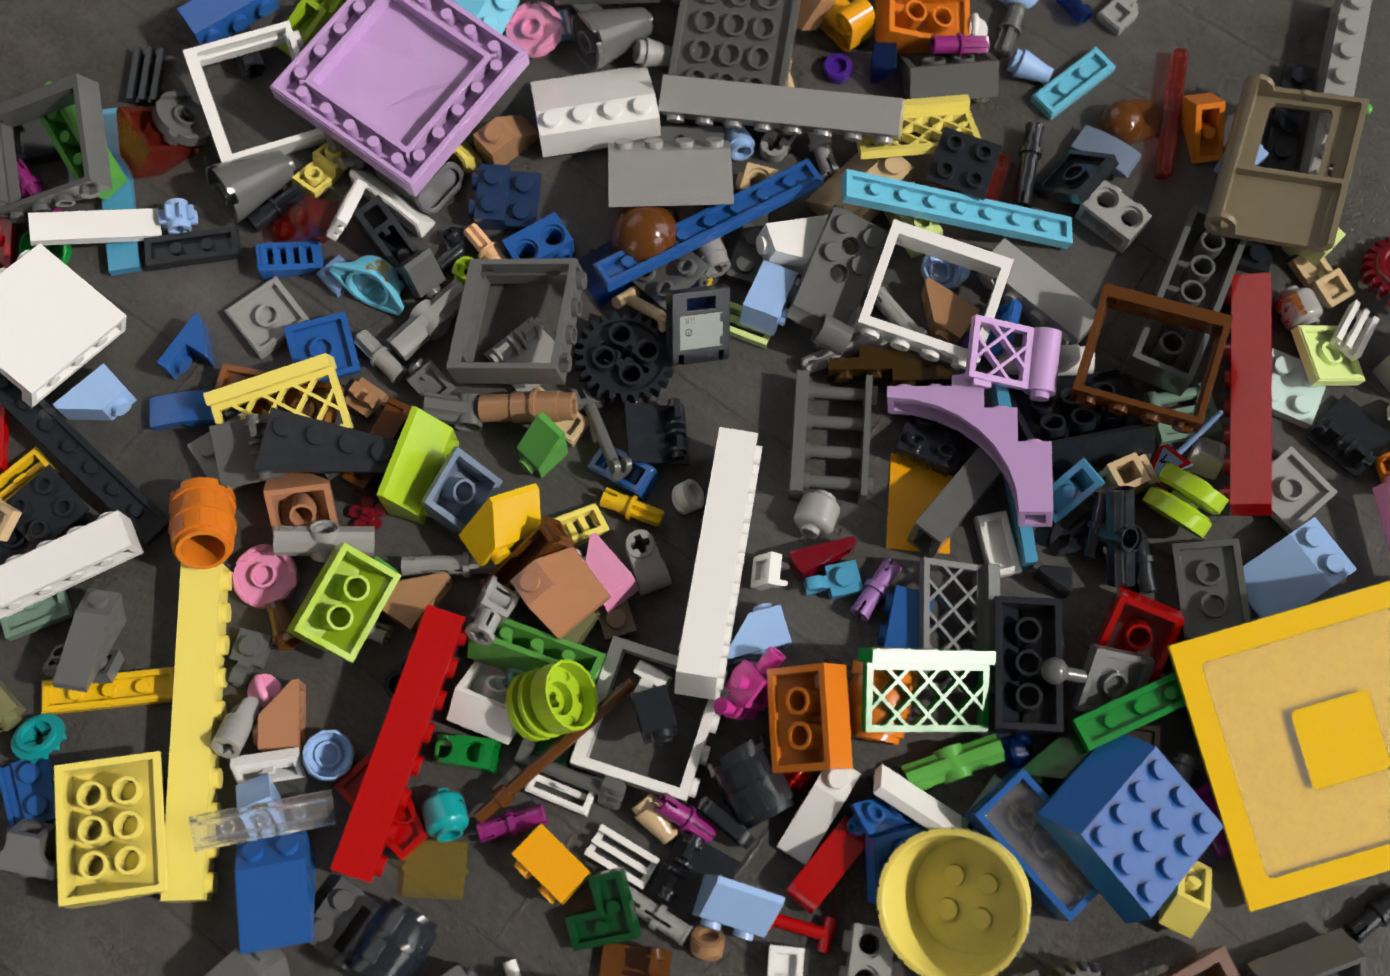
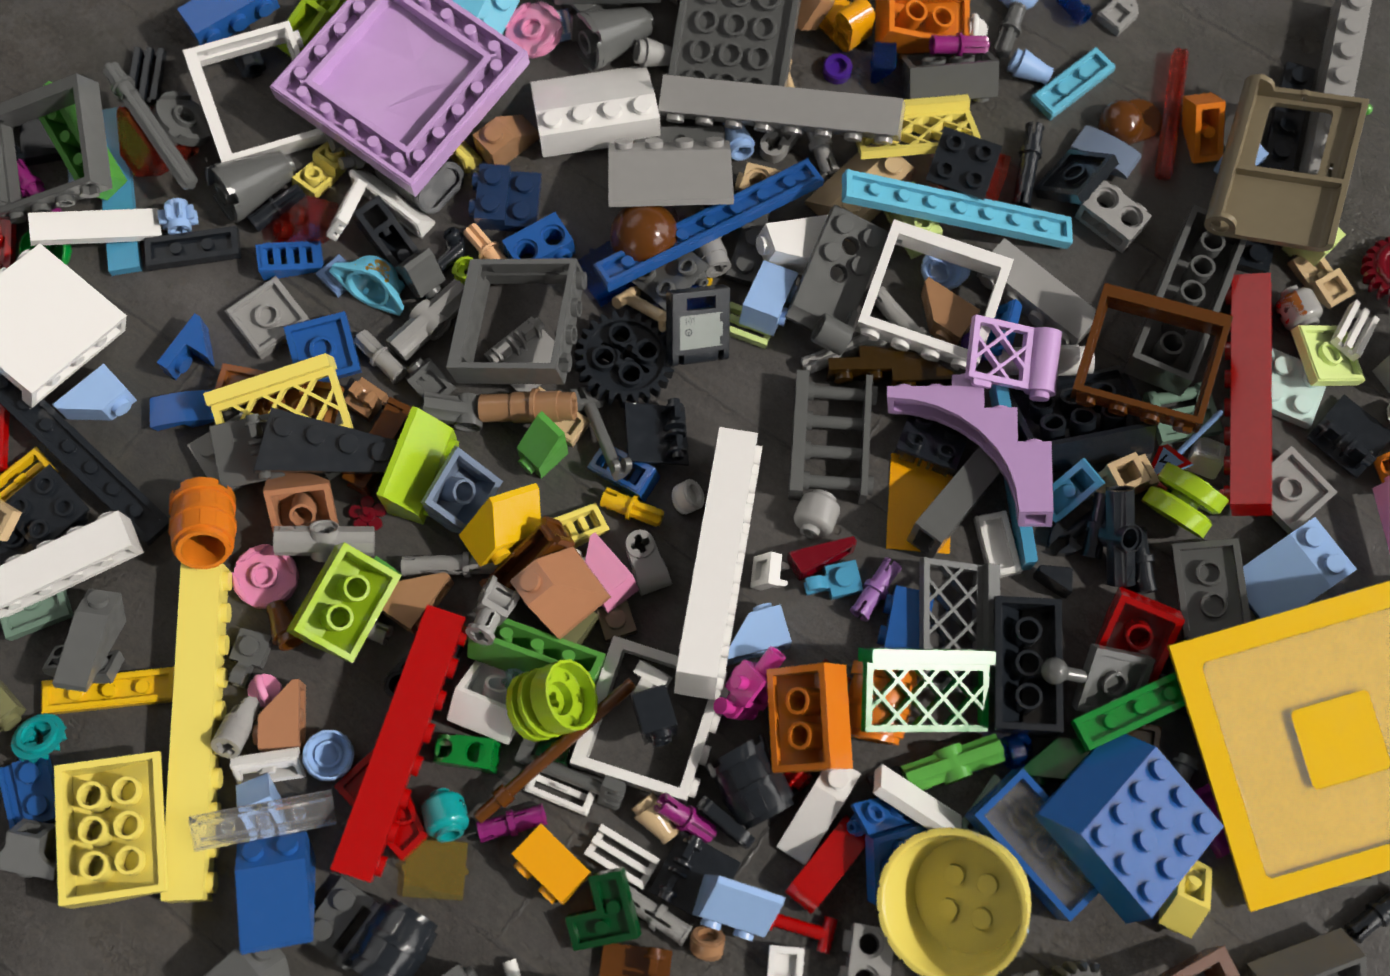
none -> dark grey axle [103,62,198,190]

